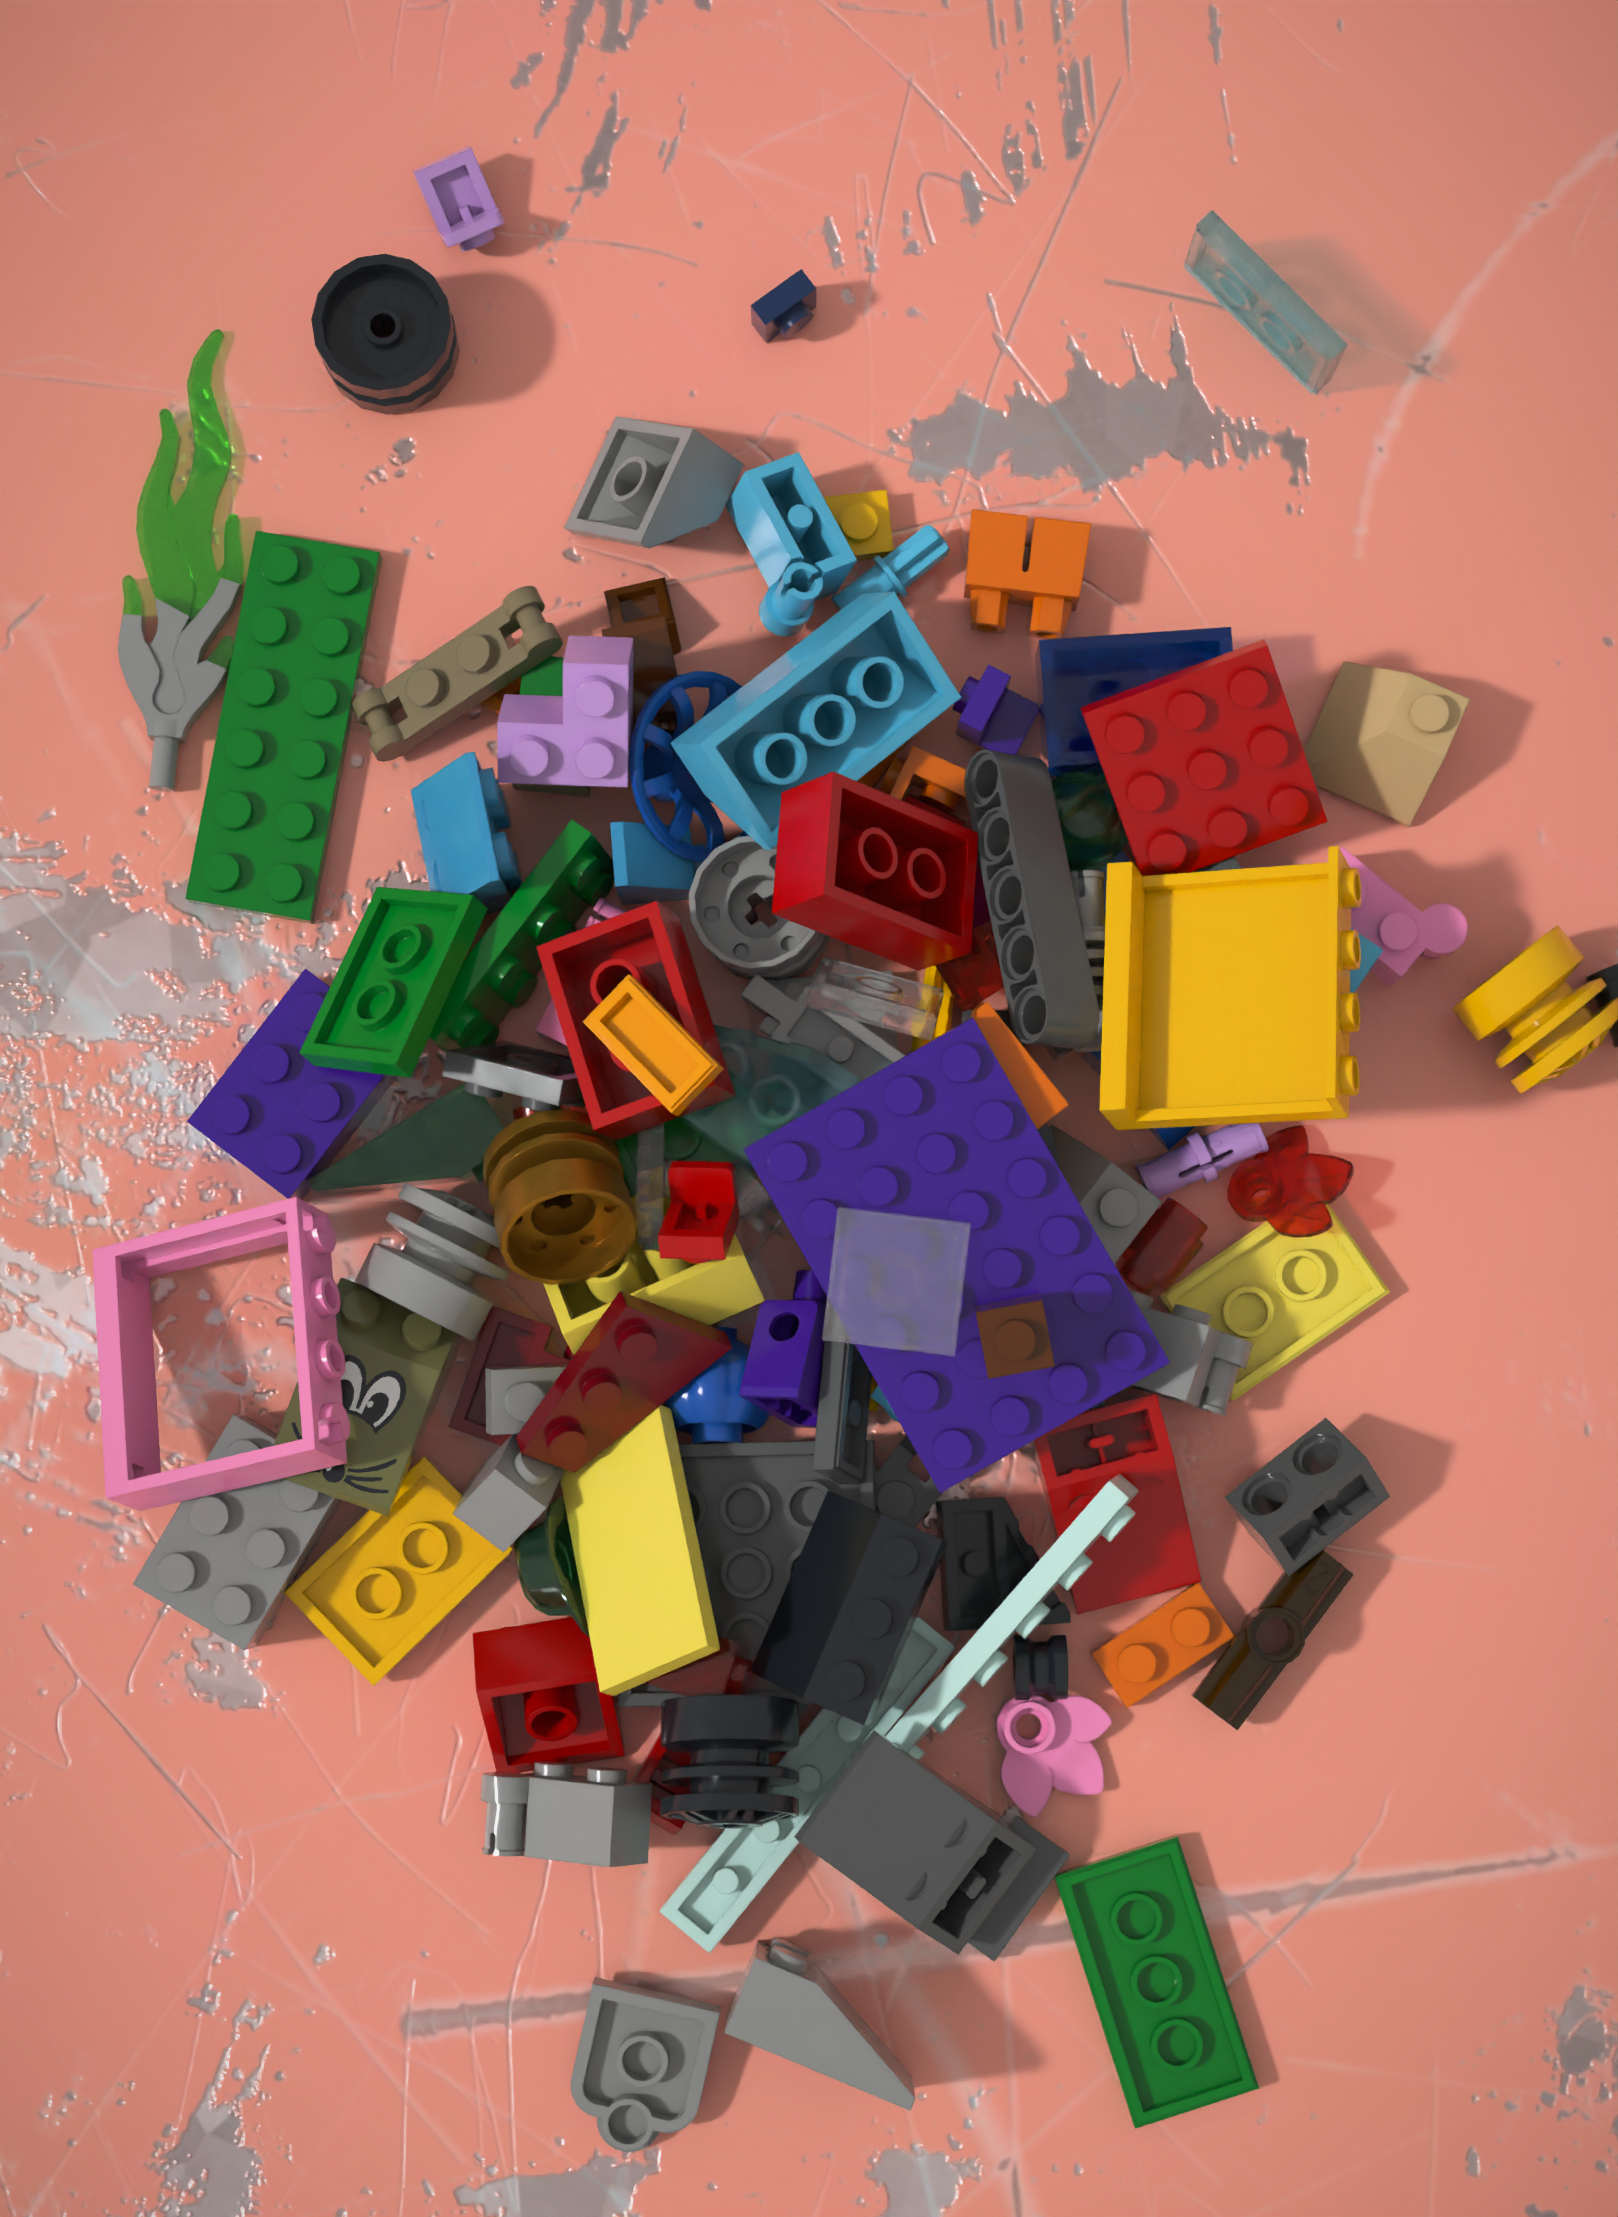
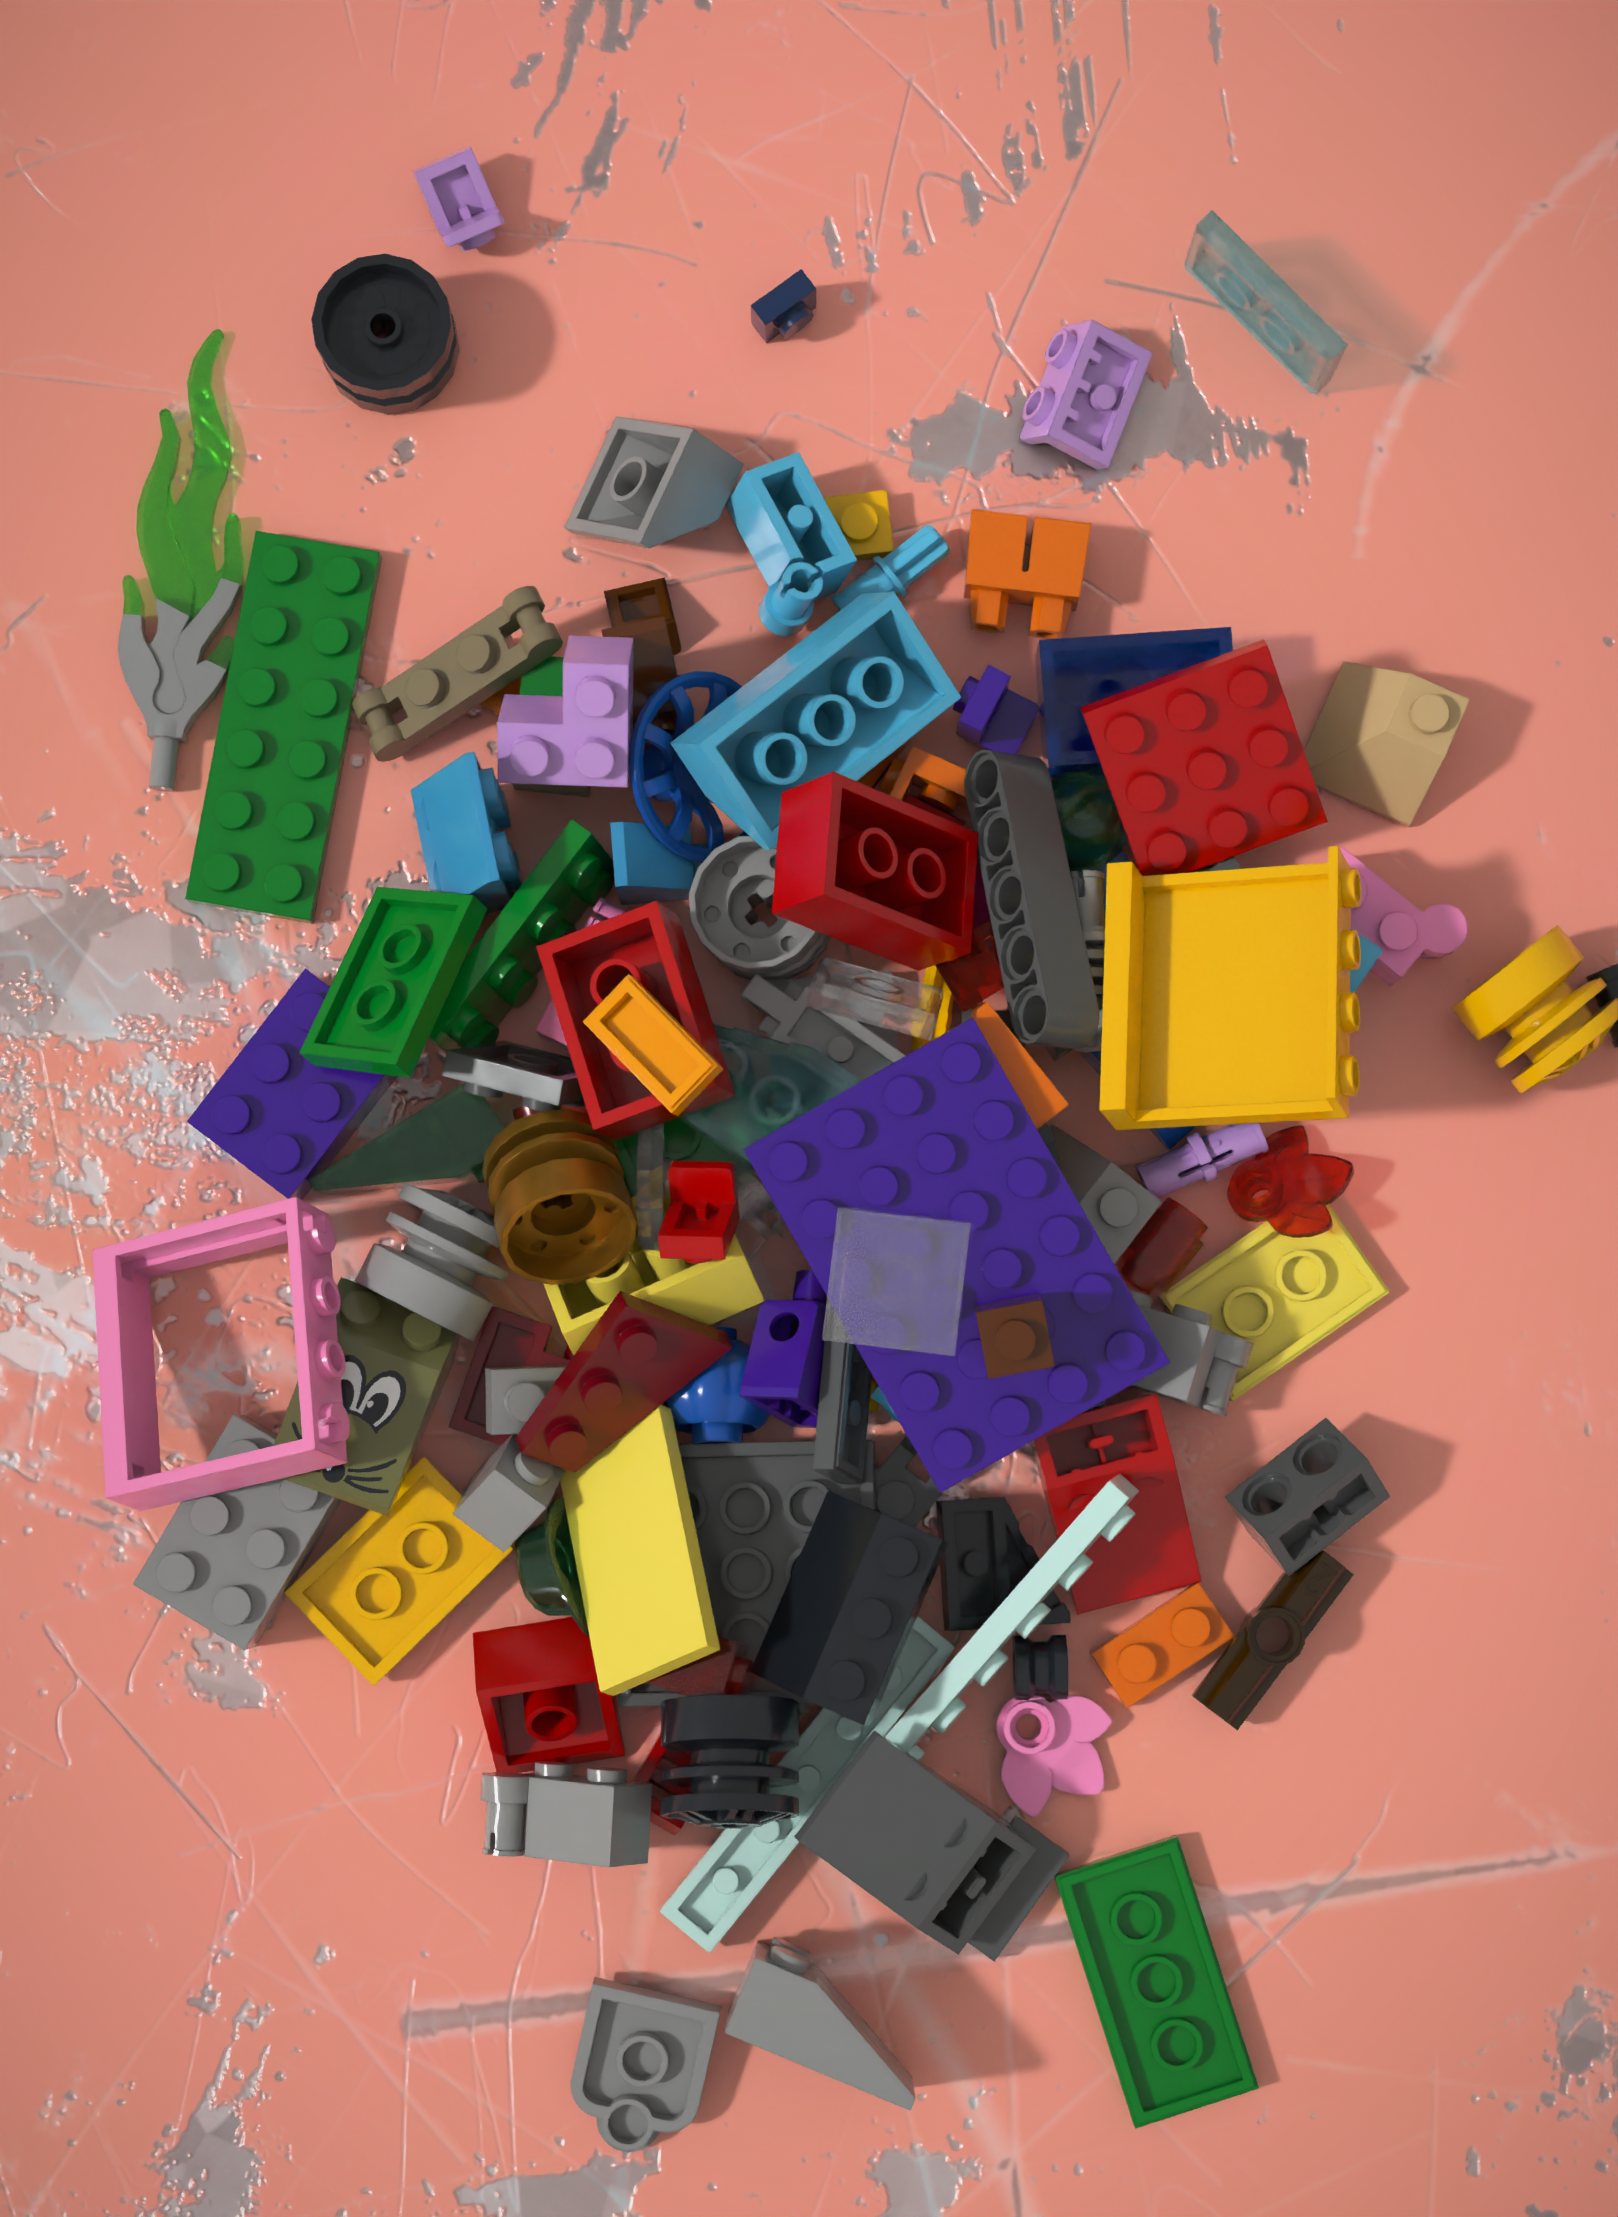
none -> lavender bracket [1020,319,1153,470]

